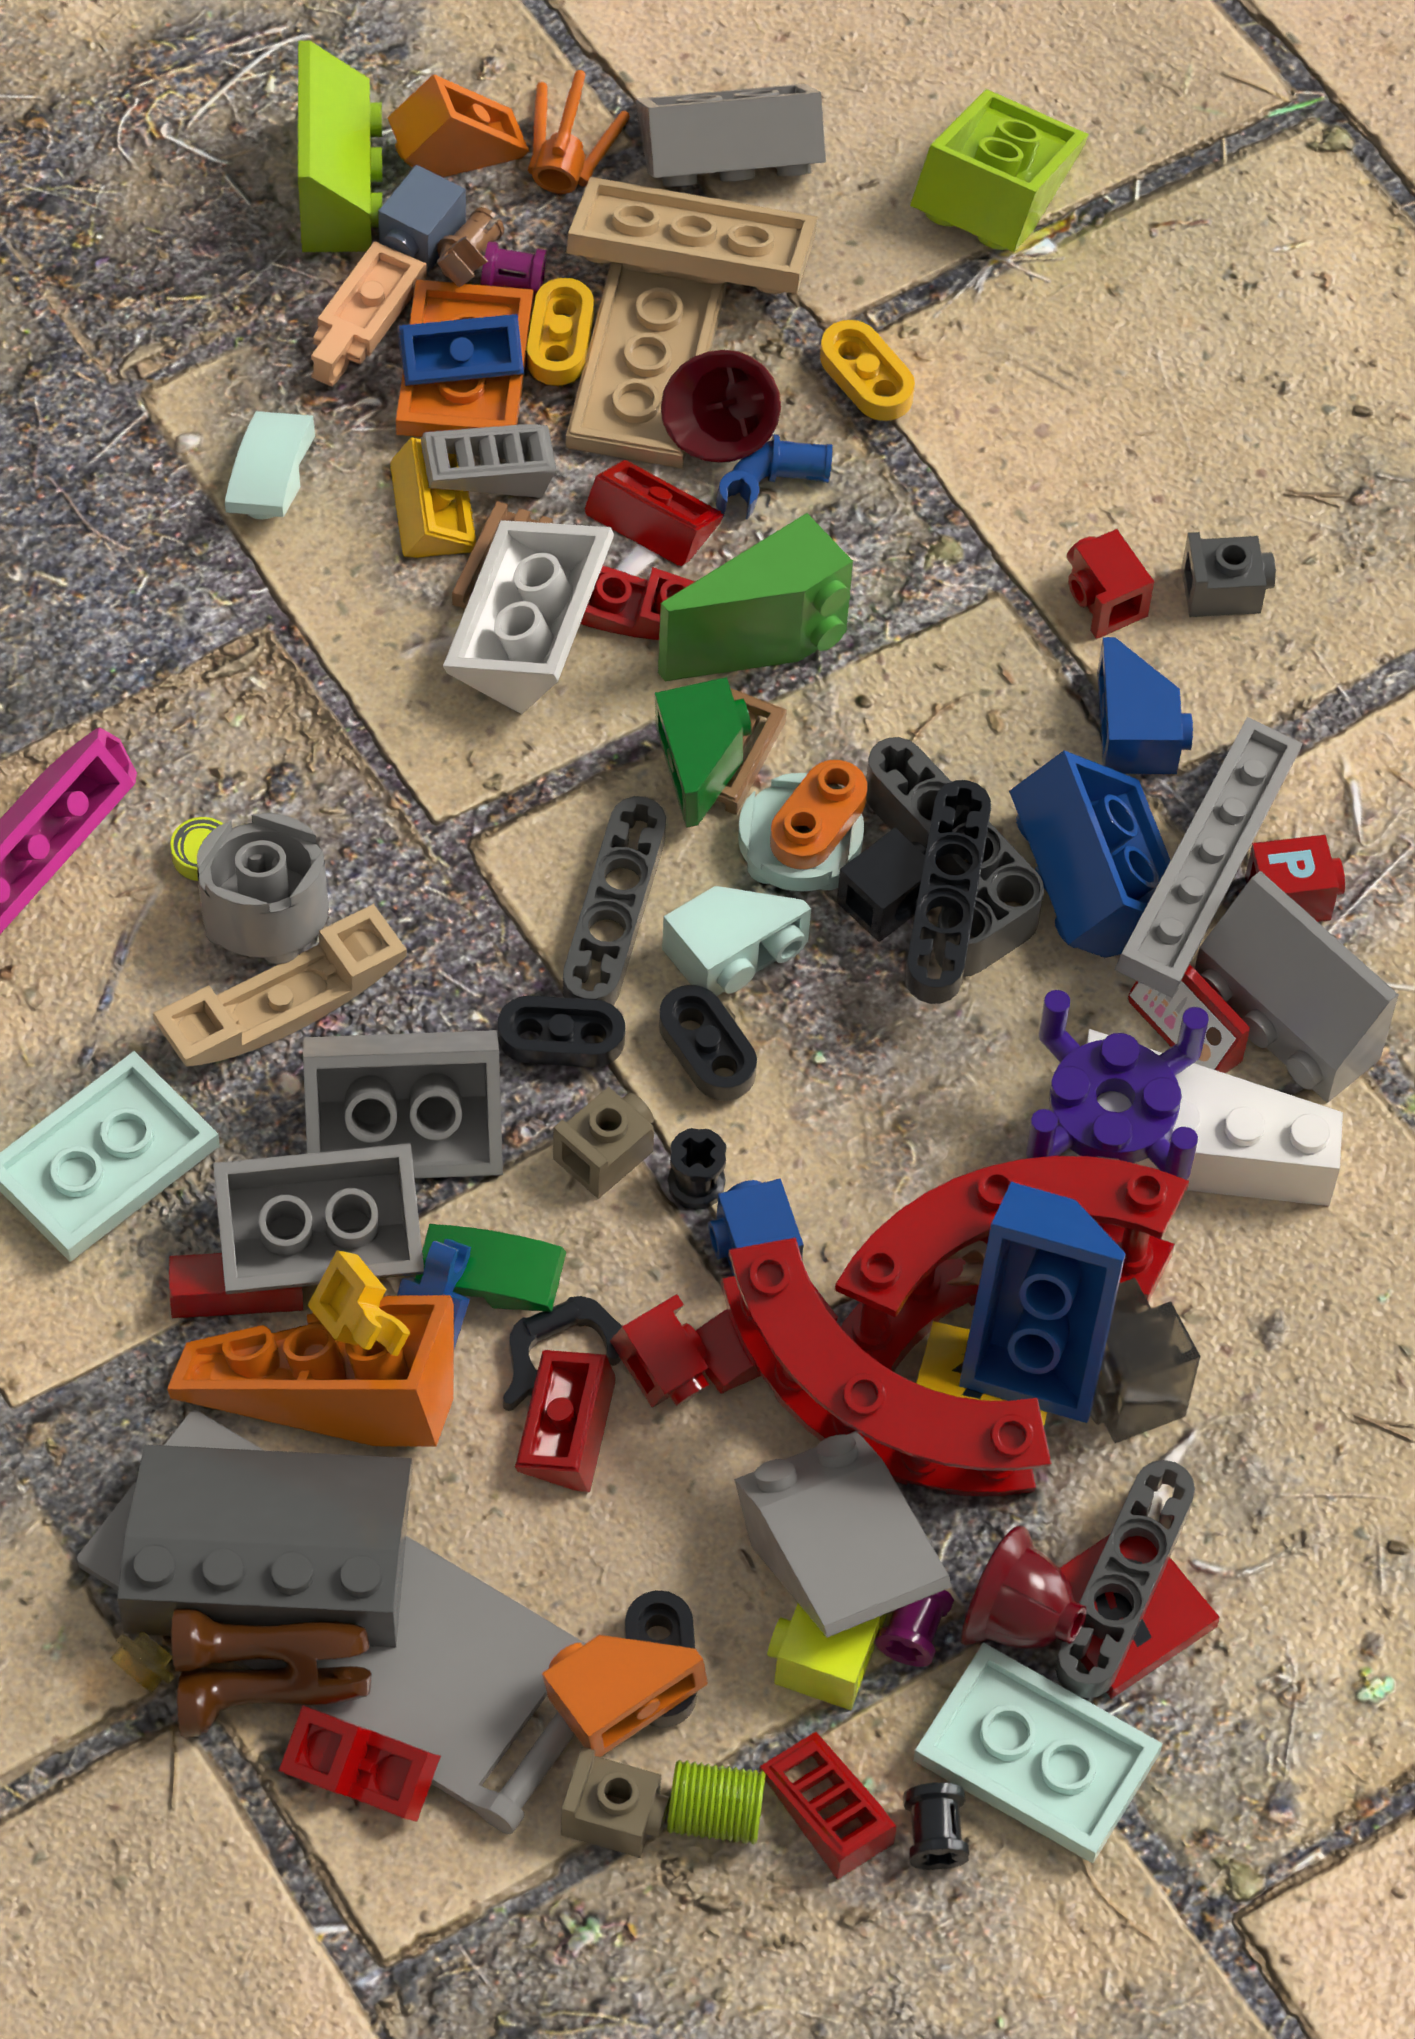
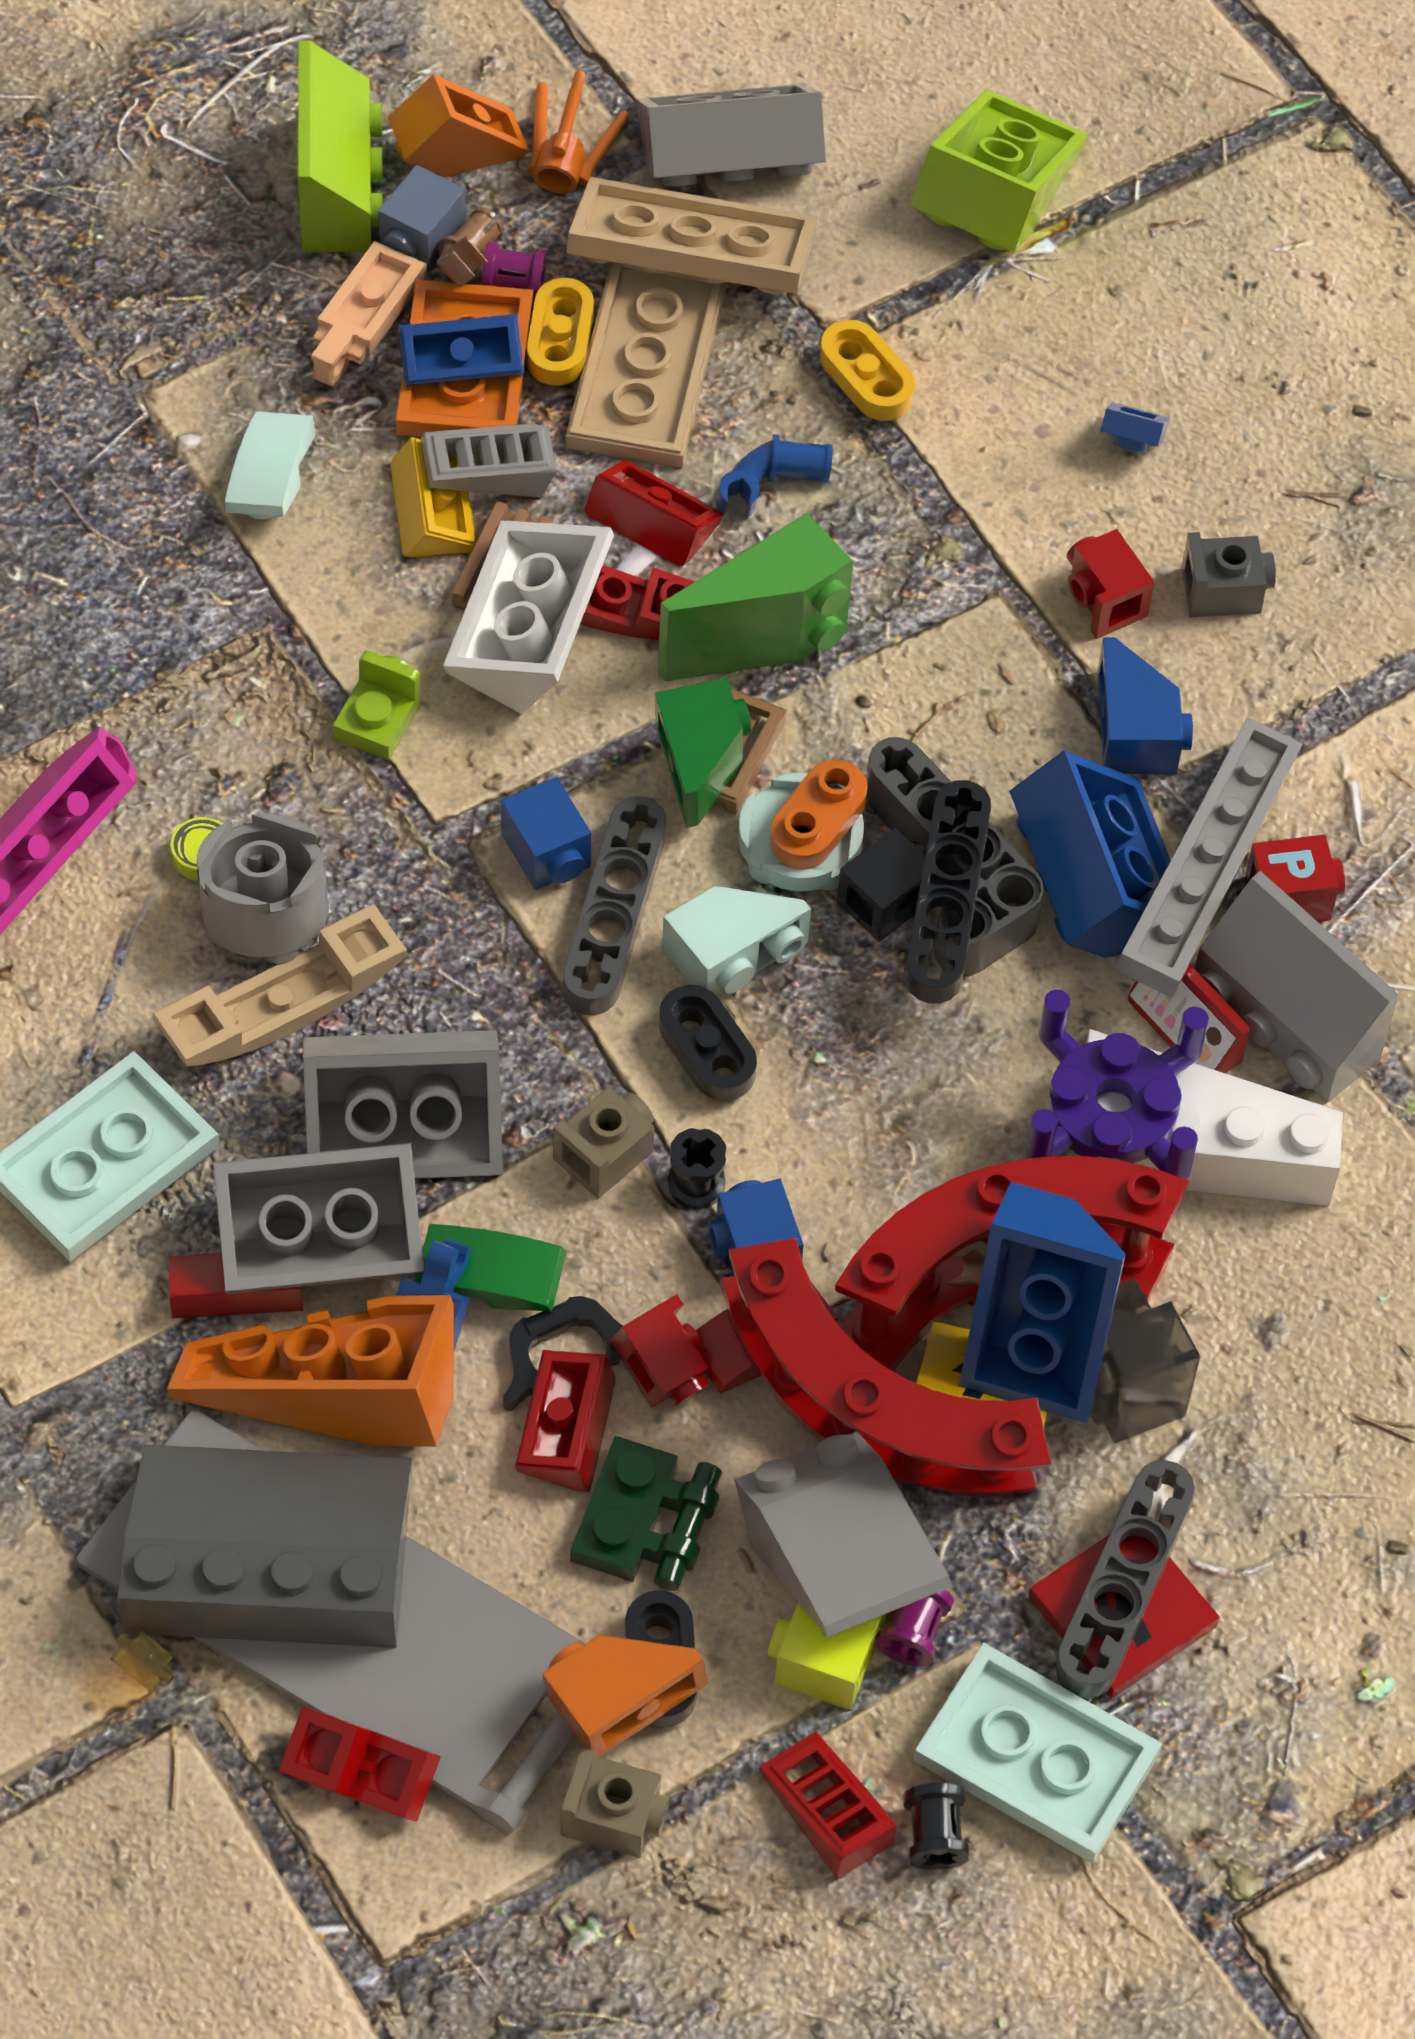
reddish brown piece [171,1609,372,1738] -> none
yellow plate [307,1250,410,1356] -> none
black plate [498,995,625,1067] -> none
dark red hat [661,350,781,463] -> none
lime piece [667,1759,766,1845] -> none
dark red hat [961,1525,1087,1649] -> none
none -> lime bracket [333,650,421,761]
none -> blue brick [501,777,591,890]
none -> dark green plate [570,1436,722,1591]
none -> blue plate [1100,402,1170,452]

